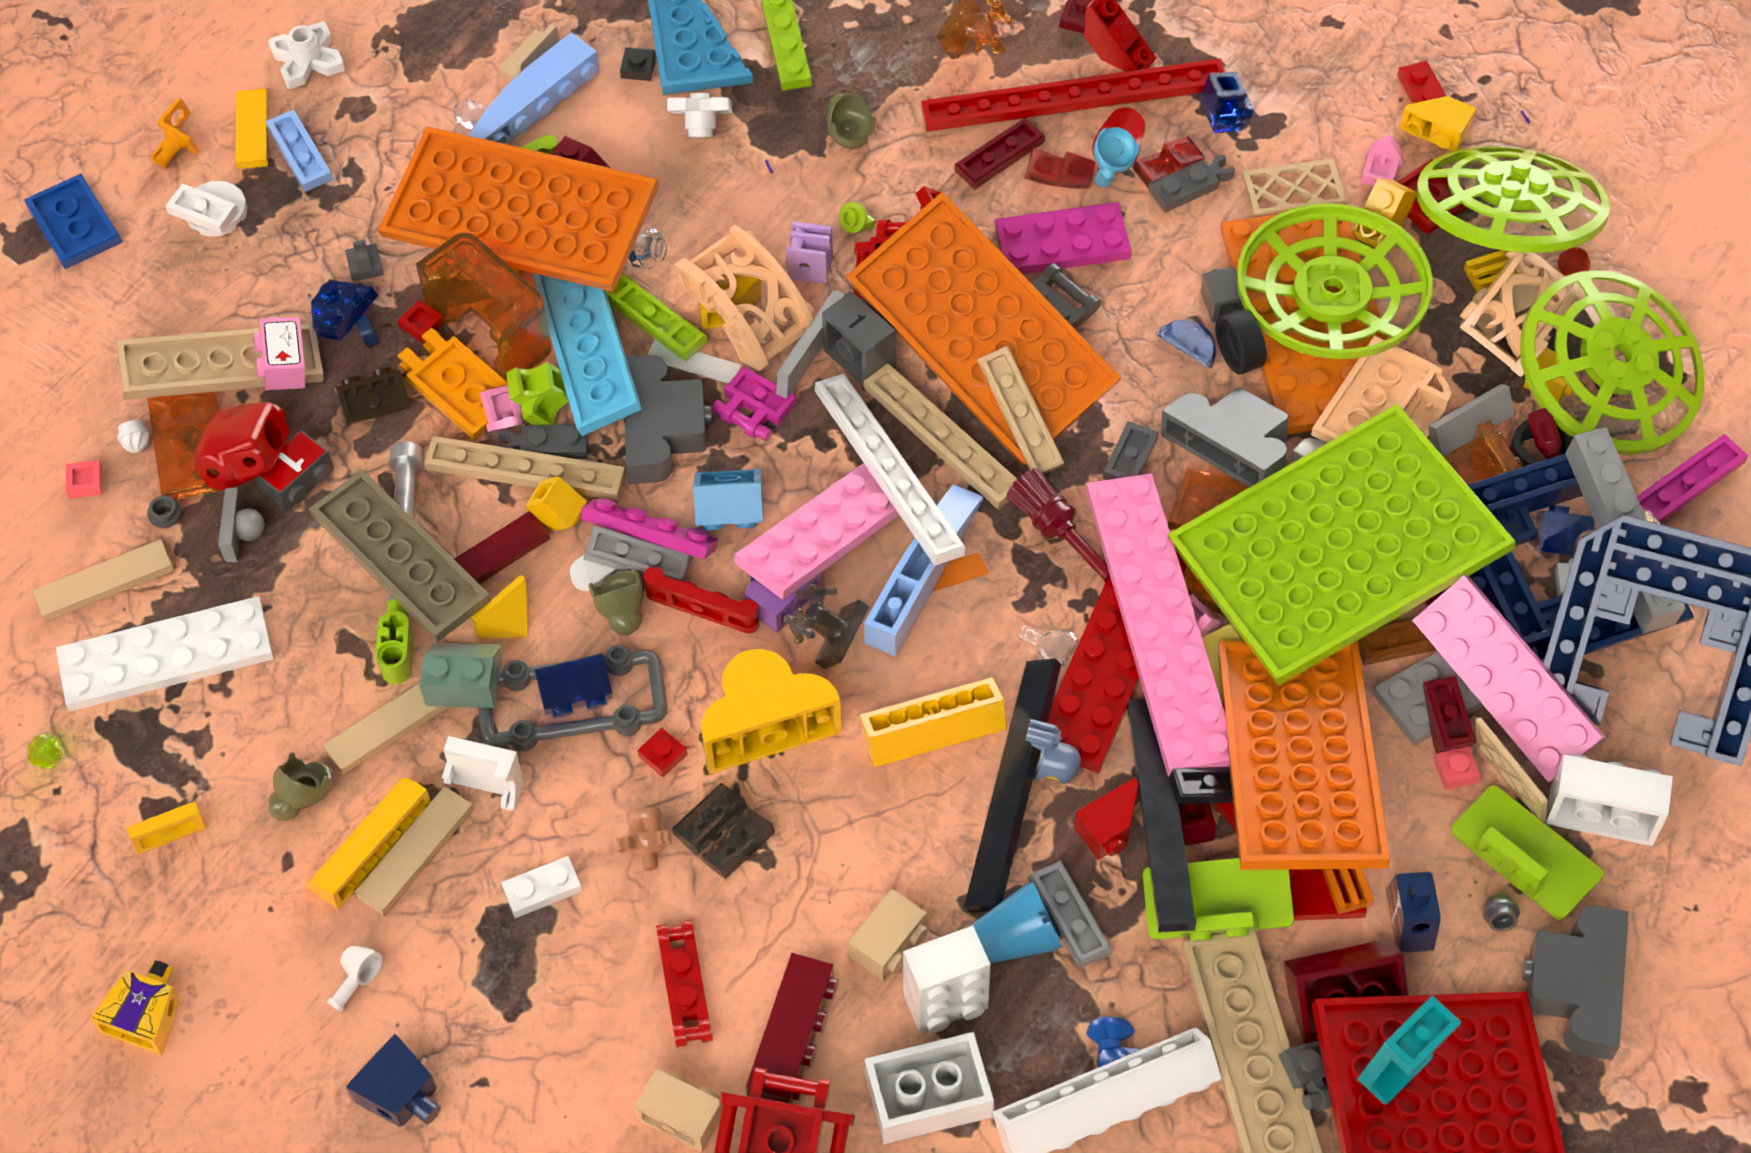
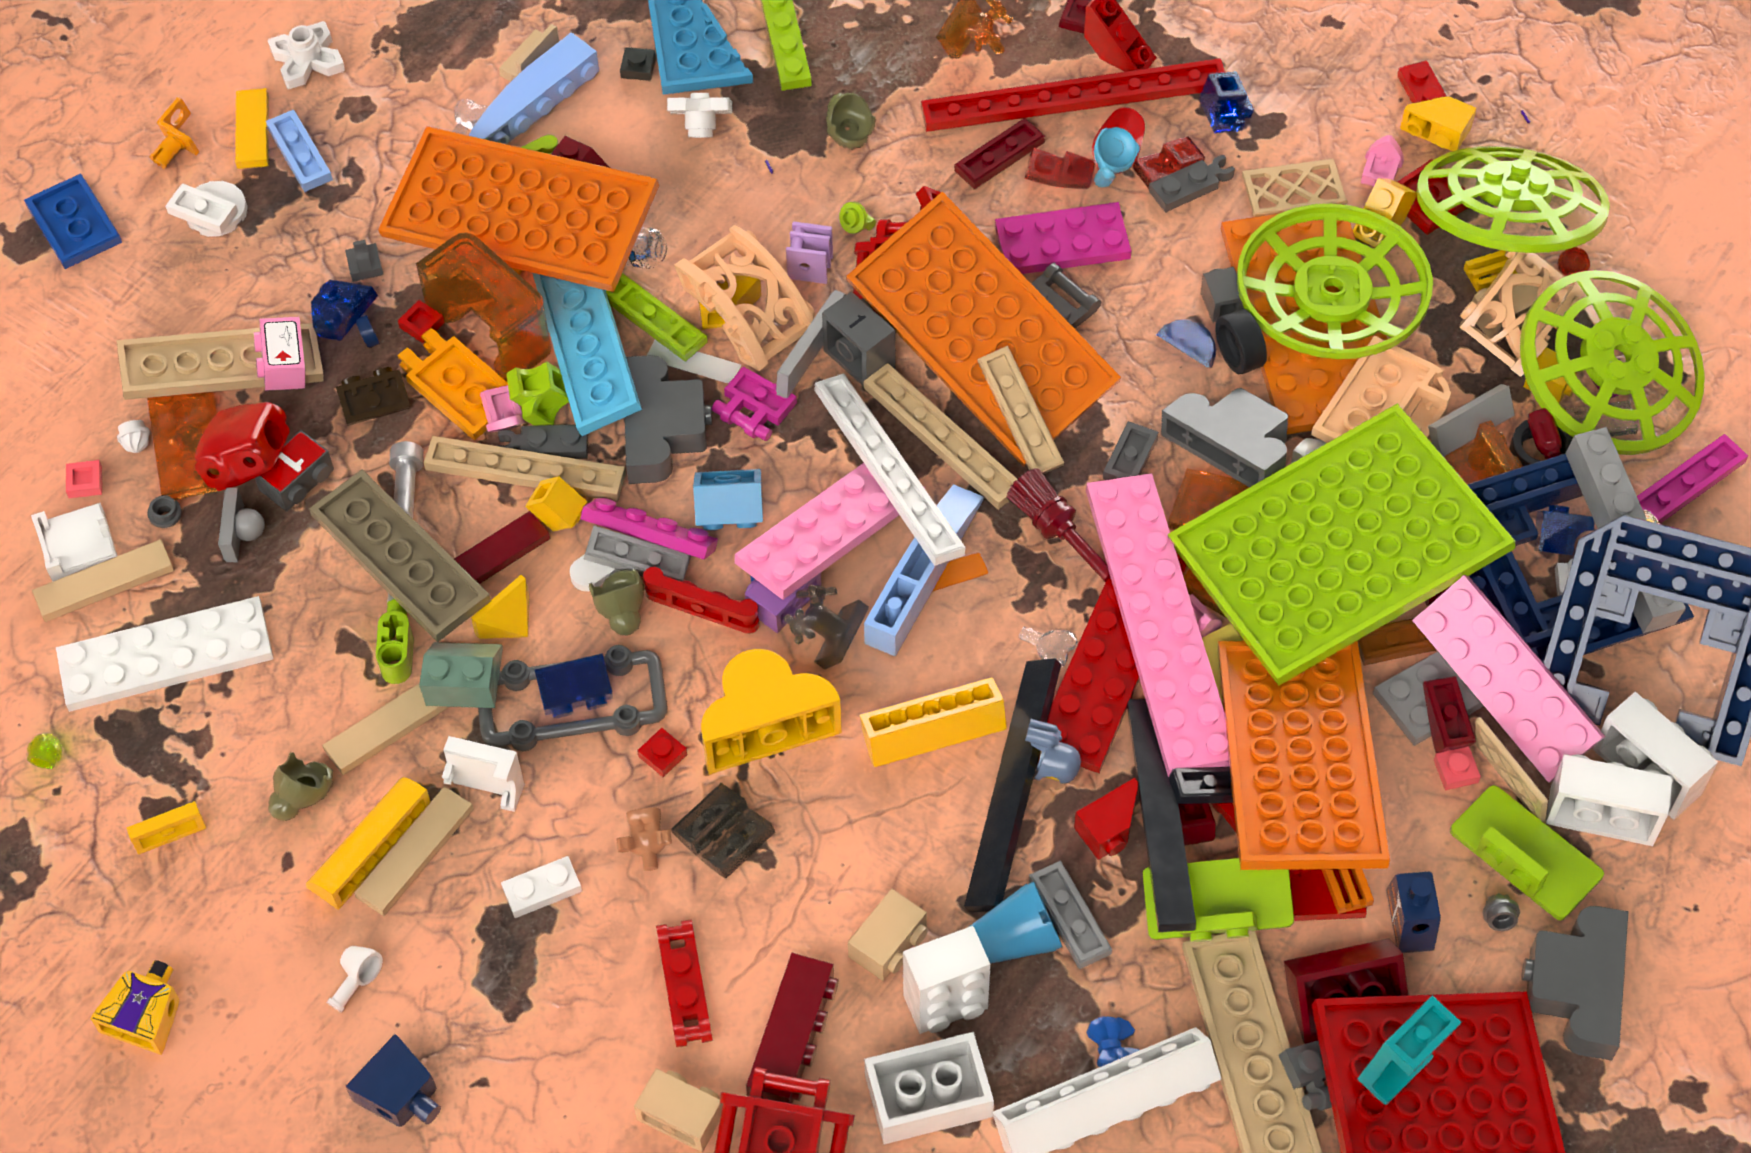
none -> white piece [31,503,117,582]
none -> white brick [1593,691,1718,820]

